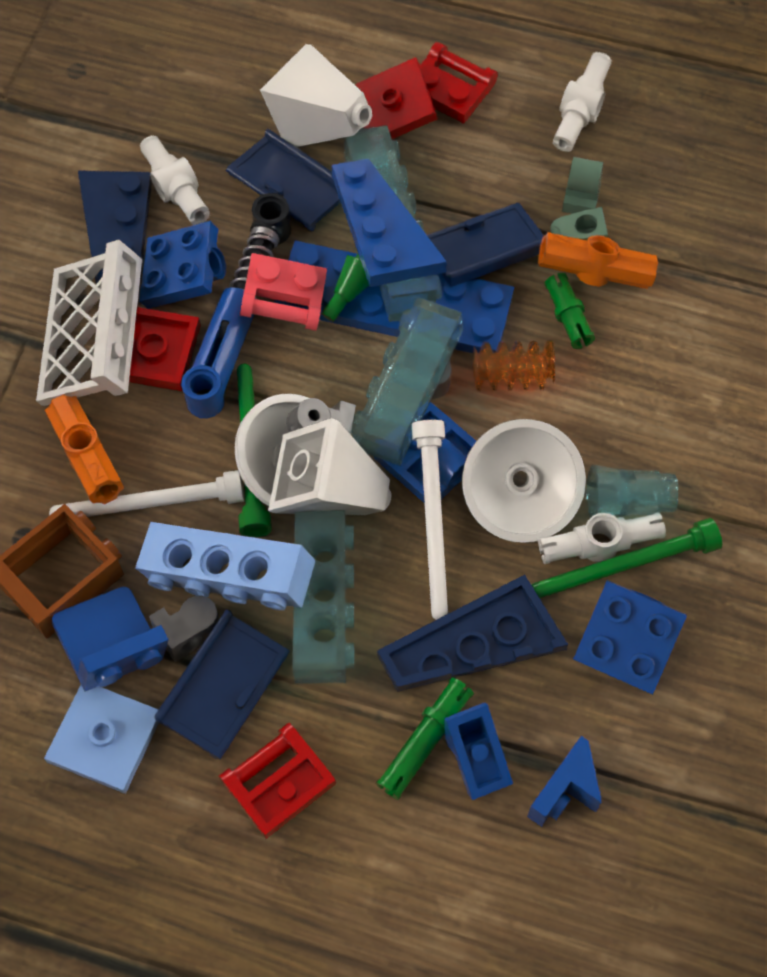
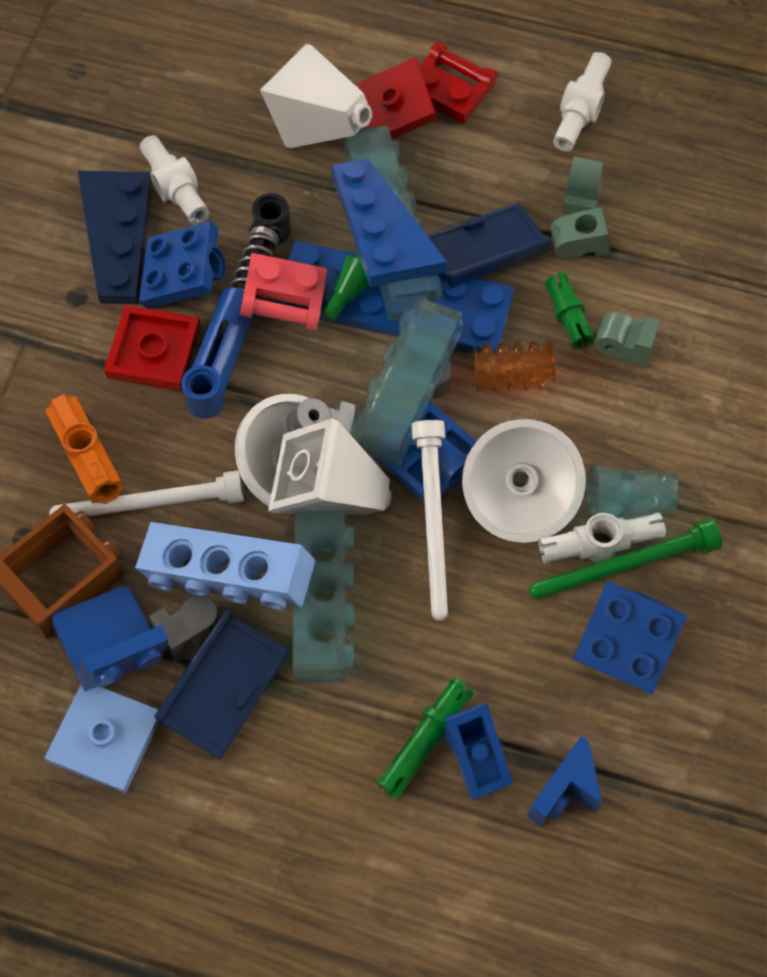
white fence [36,240,142,406] -> none
red plate [218,722,336,839] -> none
dark blue door [226,129,341,232] -> none
green piece [237,363,272,538] -> none
dark blue wing [377,575,568,692] -> none
orange piece [538,232,658,289] -> none
none -> sand green leg [594,312,660,368]

